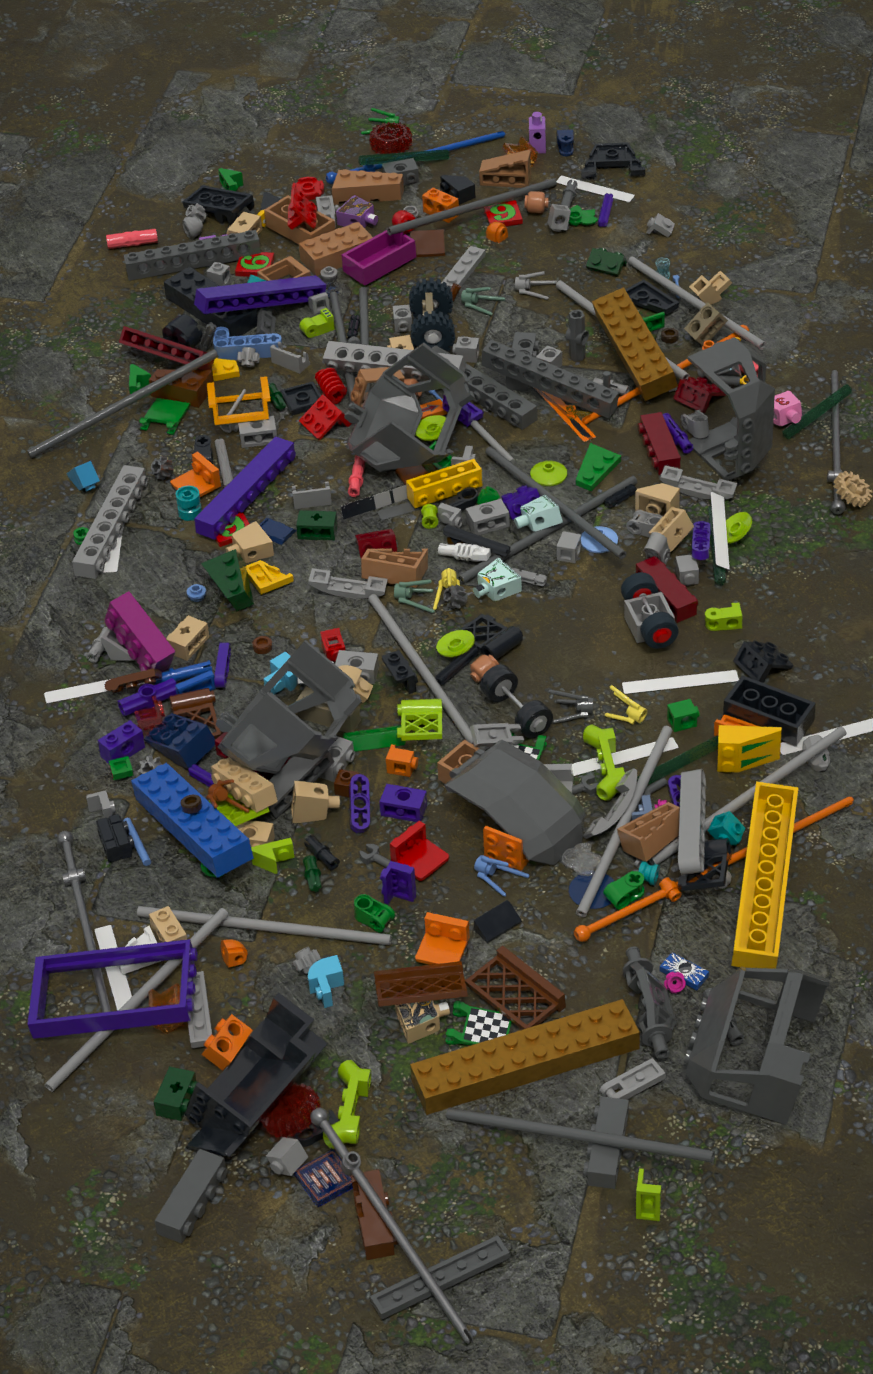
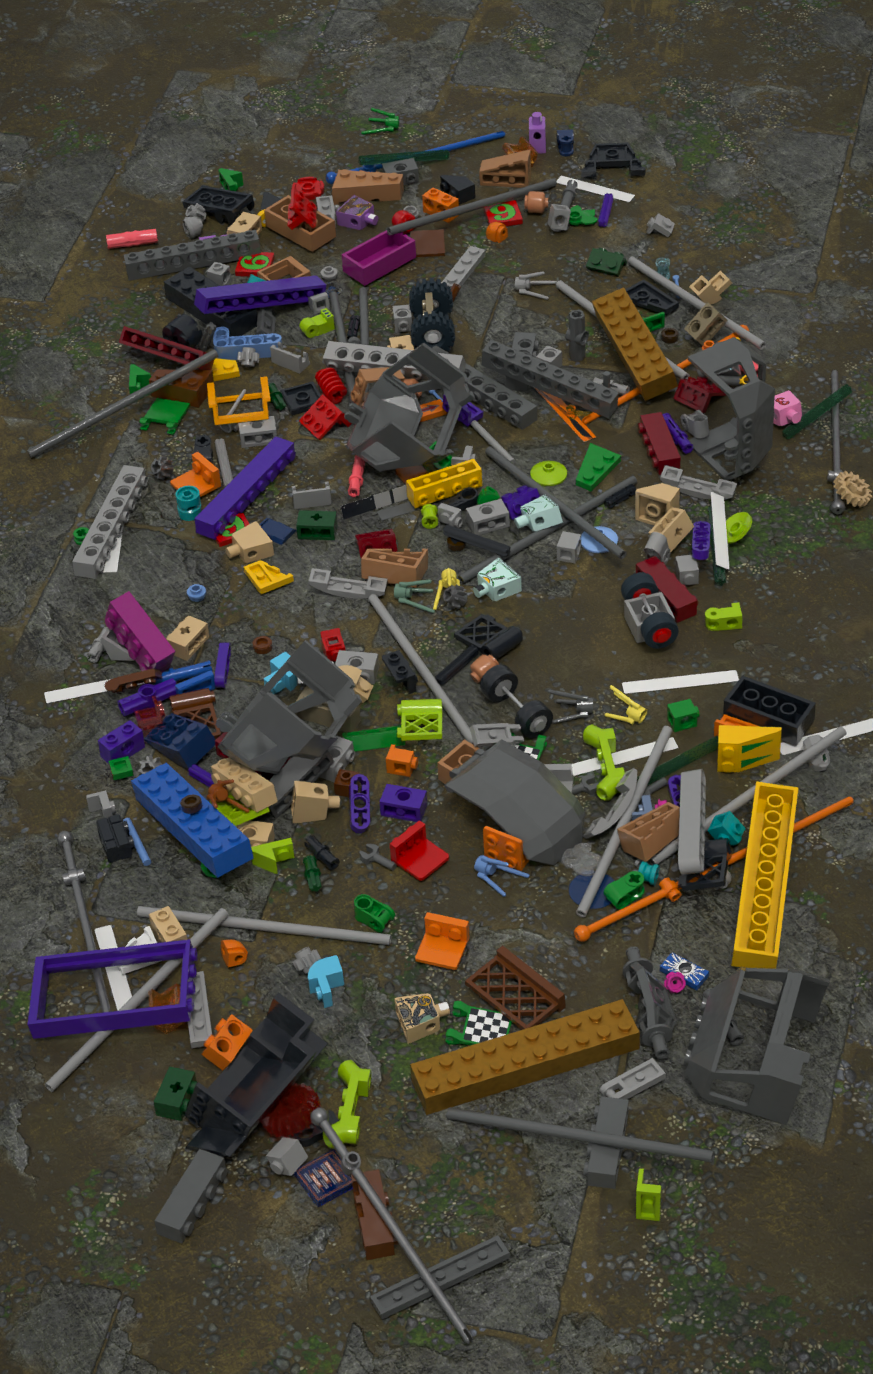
dark azure slope [66,461,100,491] -> none
dark green wedge [201,549,254,611] -> none
medium nougat brick [299,222,373,276] -> none
clear red gear [369,121,413,156] -> none
reddish brown fence [374,961,468,1007] -> none
dark purple bracket [380,861,416,905] -> none
lime dish [415,415,446,441] -> none
lime dish [436,630,475,657] -> none
white hinge [438,543,491,562] -> none
light grey brick [453,337,479,363] -> none
sand green plant [461,287,505,316] -> none
black slope [474,900,522,943] -> none
light grey axle [512,568,547,587] -> none
light grey piece [626,510,662,537] -> none
black bracket [733,641,794,683] -> none

